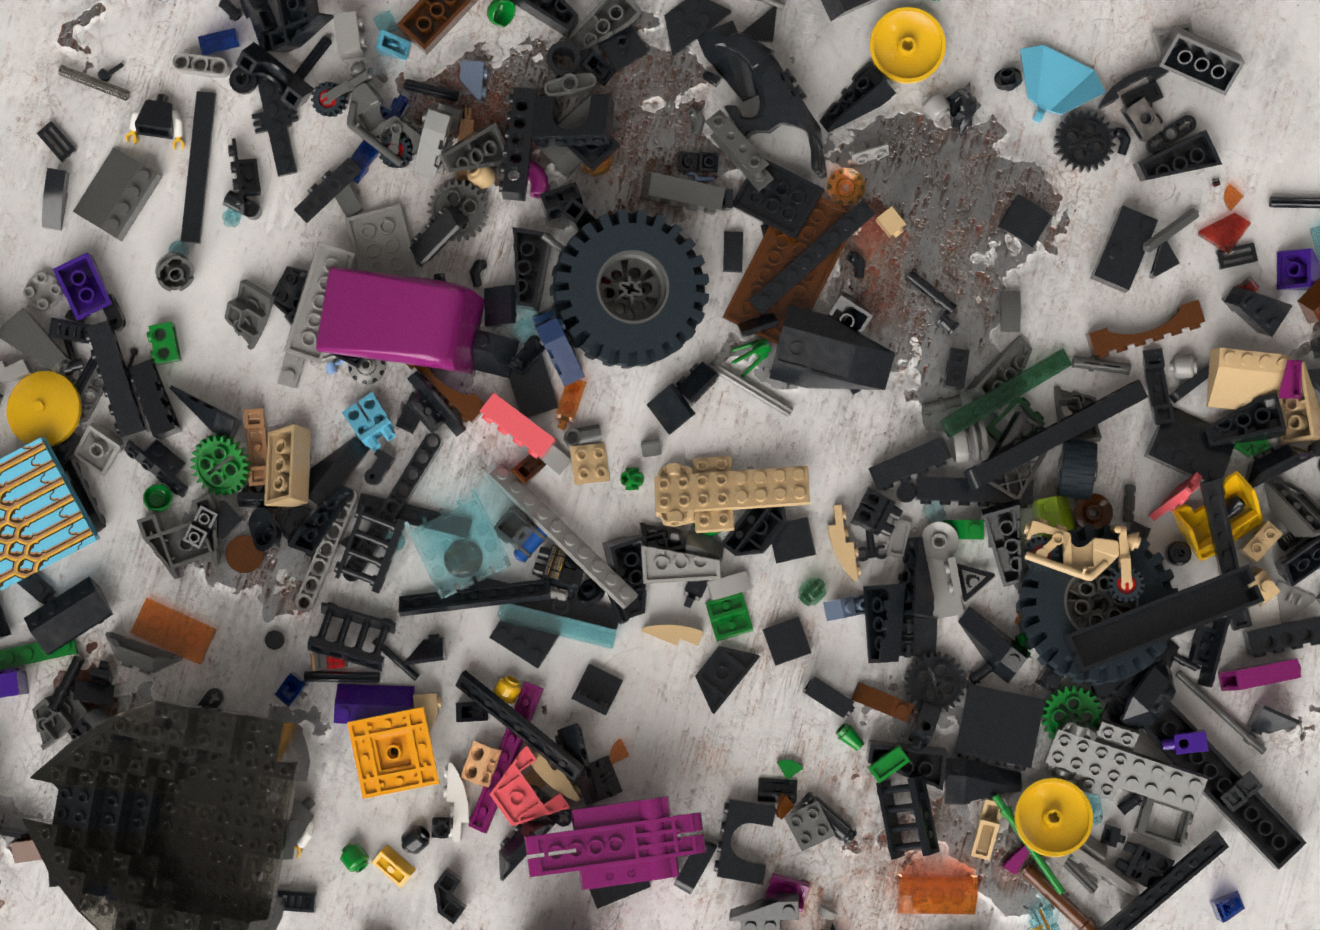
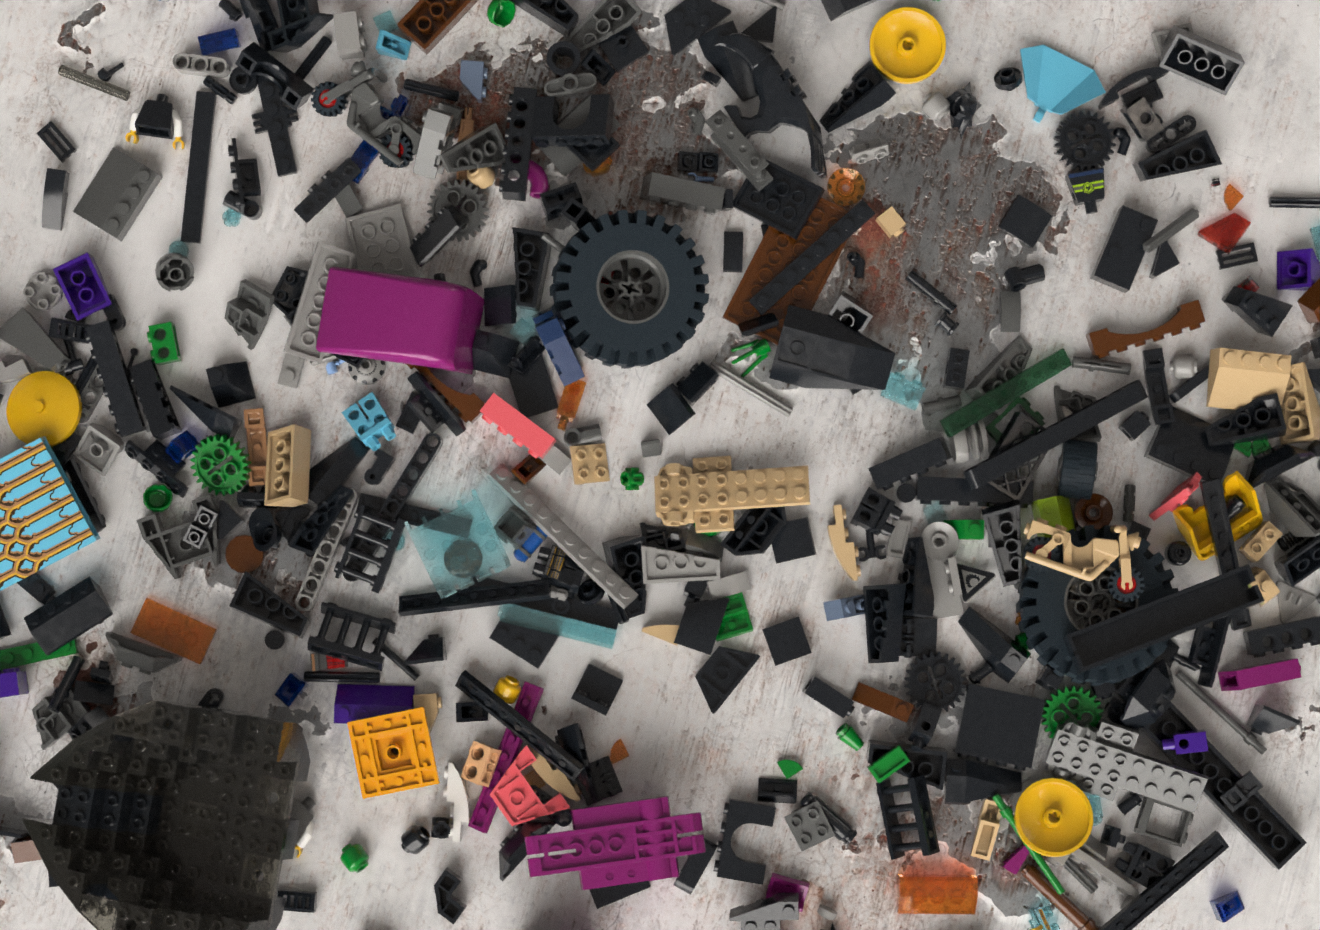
yellow slope [371,845,416,888] -> none
reddish brown tile [775,793,794,820] -> none
clear green head [798,577,827,606] -> none
magenta slope [1279,360,1302,399] -> none
none -> clear blue brick [165,430,200,464]
none -> black axle [203,75,238,104]
none -> black slope [206,361,256,408]
none -> black wedge [229,571,310,639]
none -> black slope [674,597,729,655]
none -> clear light blue bracket [880,372,926,411]
none -> black piece [1004,264,1045,292]
none -> black torso [1065,167,1105,215]
none -> black brick [1118,410,1151,441]

